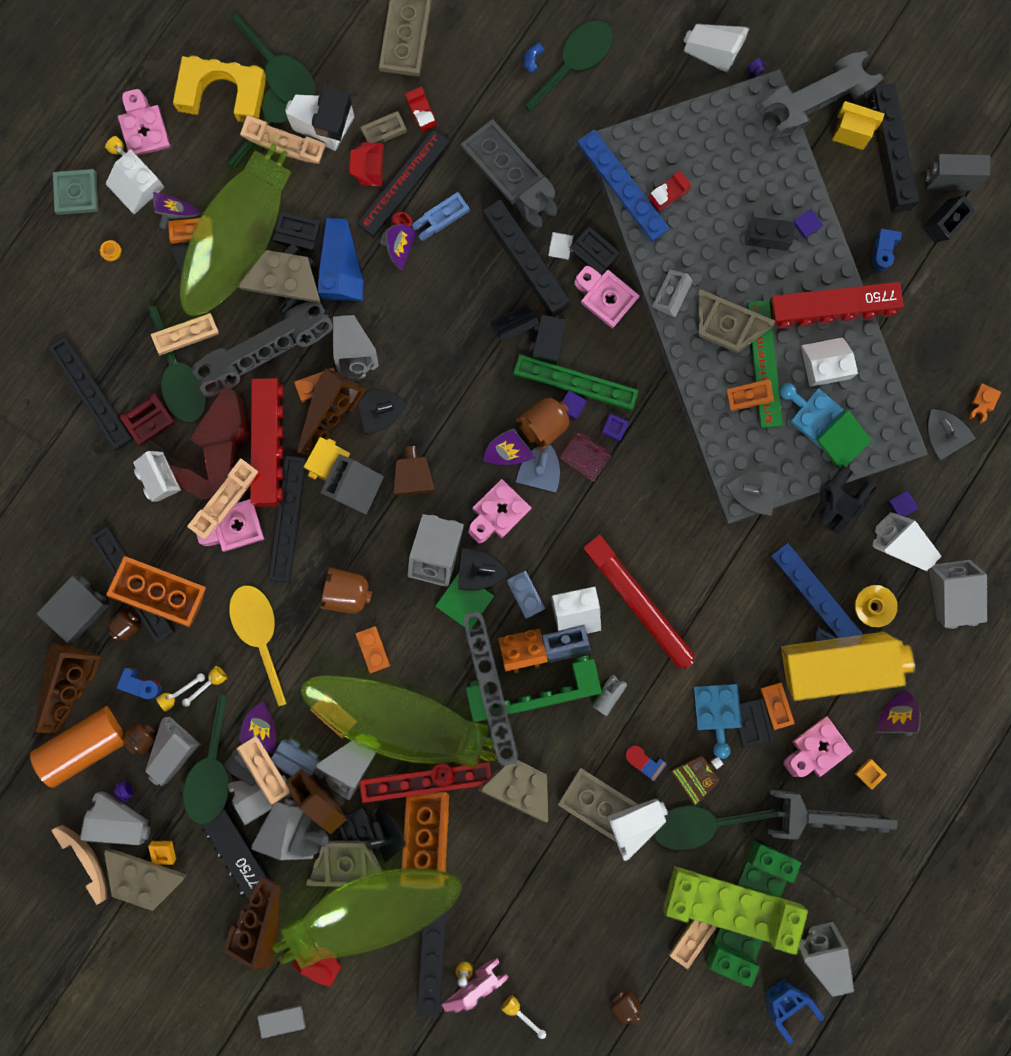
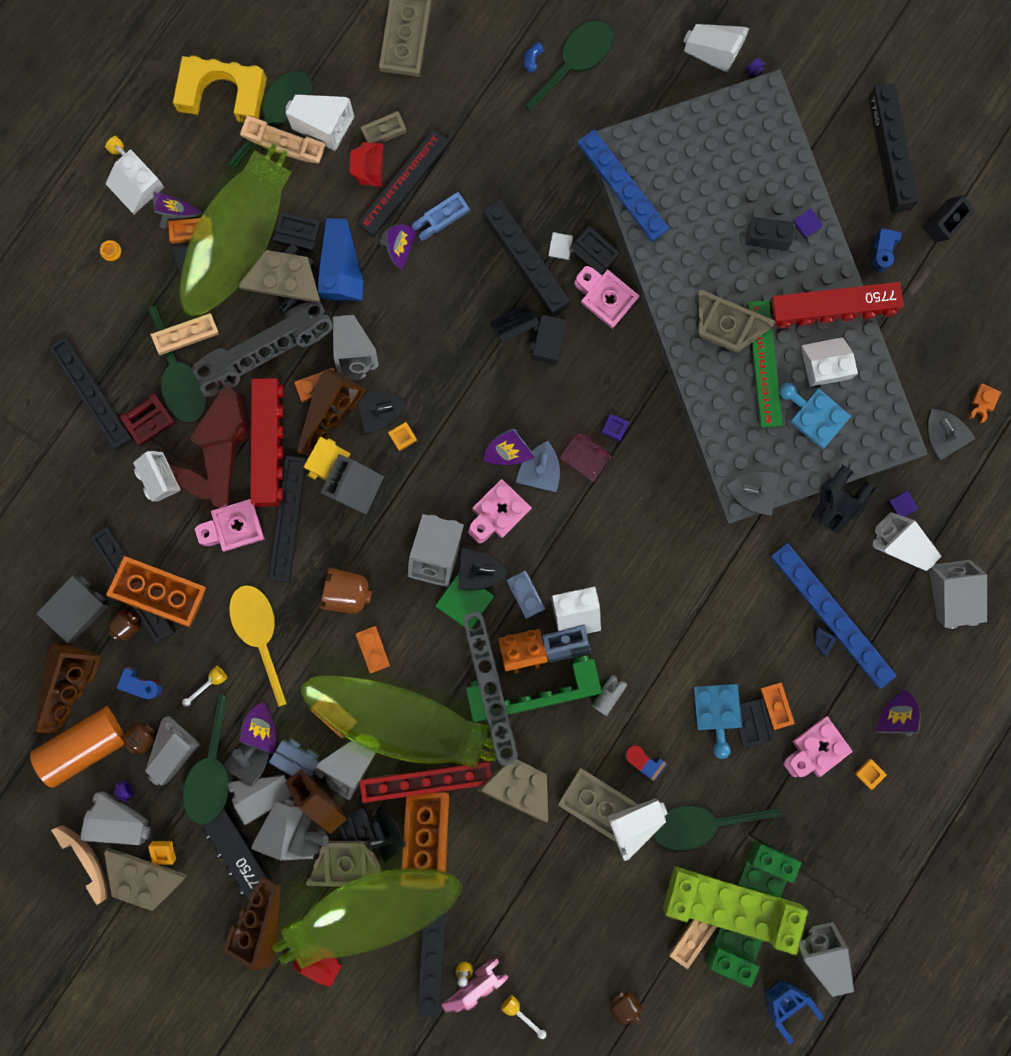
sand green plate [53,169,98,215] -> none
bright pink plate [118,89,171,156] -> none
hinge [156,673,205,712] -> none
light nougat slope [187,459,258,540] -> none
dark green piece [231,13,316,104] -> none
light nougat plate [236,736,290,805] -> none
light grey tile [257,1005,306,1038] -> none
black brick [312,87,352,141] -> none
red tile [391,212,412,227] -> none
reddish brown torso [394,446,435,496] -> none
red leg [405,87,437,132] -> none
red tile [431,763,455,787] -> none
dark grey hinge [461,119,557,227] -> none
green tile [513,354,639,411] -> none
dark orange cylinder [516,398,570,451] -> none
dark purple tile [562,390,587,419] -> none
red brick [582,535,695,669] -> none
red leg [648,170,691,211] -> none
light grey slope [652,269,692,317] -> none
reddish brown torso [668,754,724,806] -> none
orange plate [727,379,774,411] -> none
dark grey piece [757,51,885,138] -> none
dark grey hinge [768,790,897,839] -> none
yellow brick [781,632,914,700] -> none
green tile [815,409,872,469] -> none
yellow plate [832,101,884,150] -> none
yellow dish [855,585,897,627] -> none
dark grey brick [923,154,990,191] -> none
none -> light orange plate [388,422,417,451]

